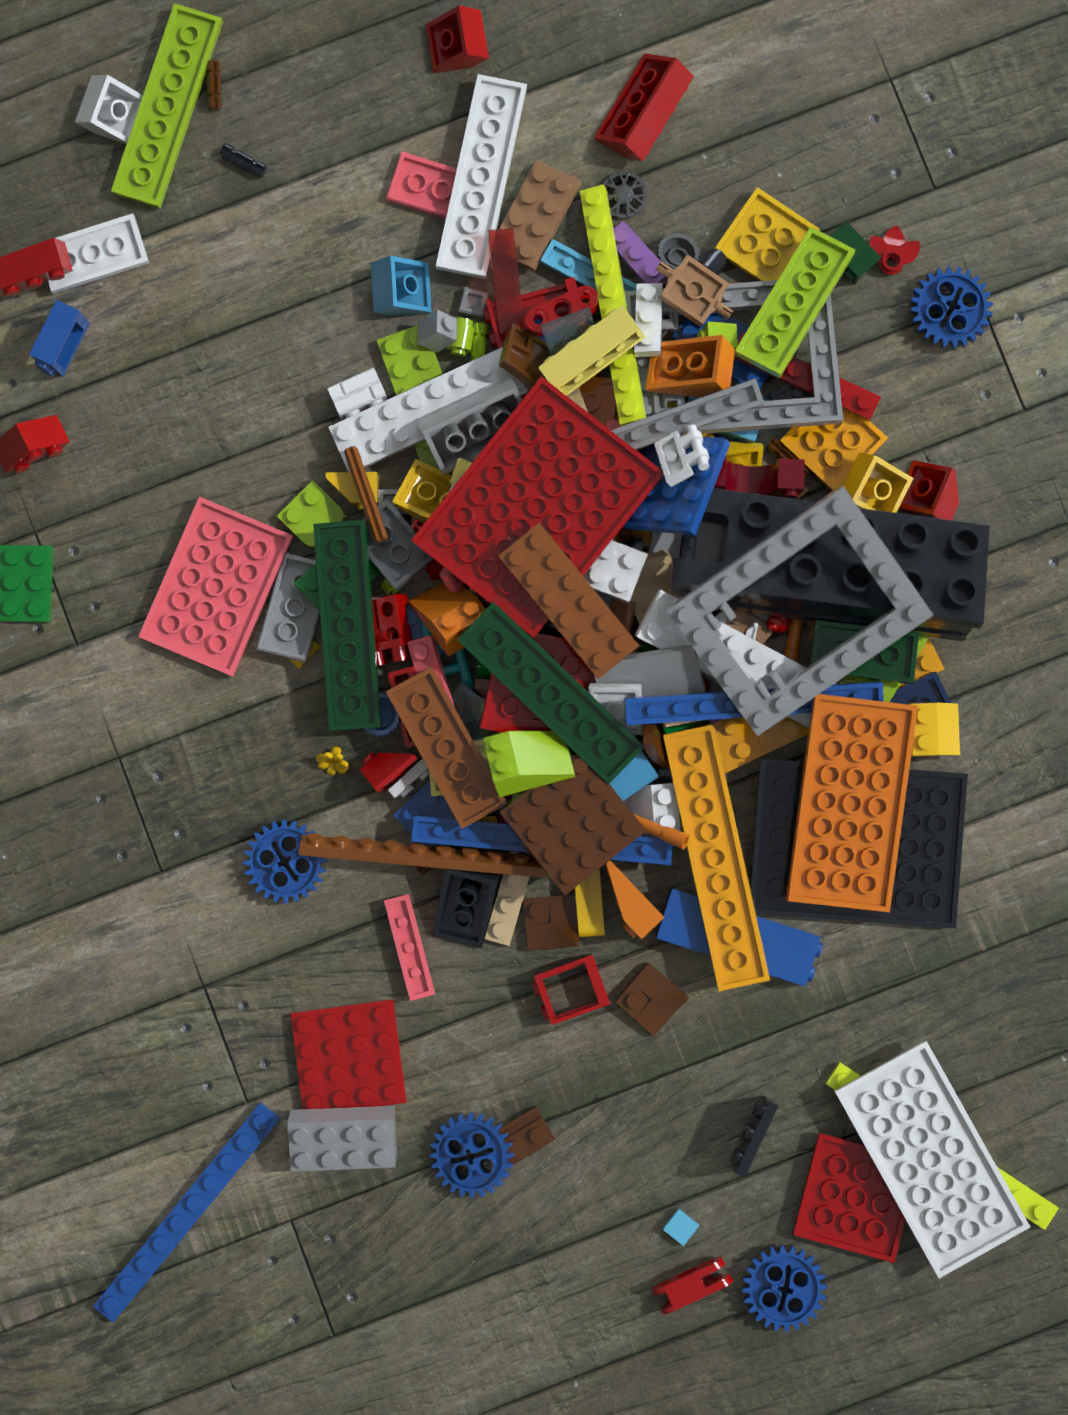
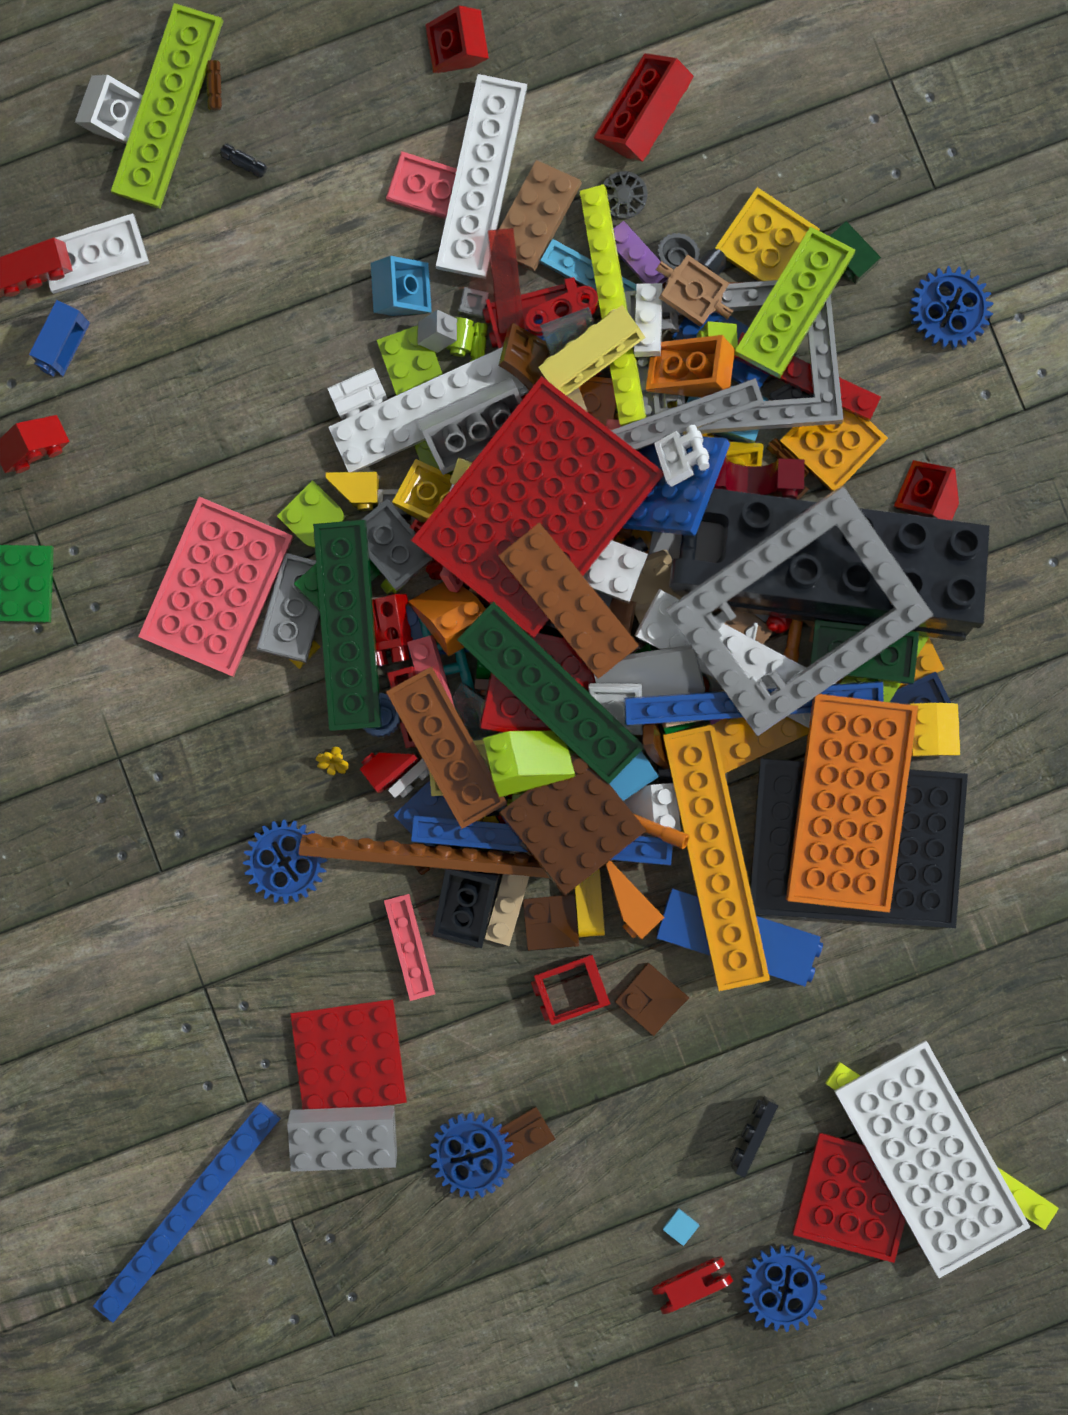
dark orange axle [344,446,388,543] -> none
yellow brick [843,453,913,513] -> none
red plate [869,225,920,275] -> none

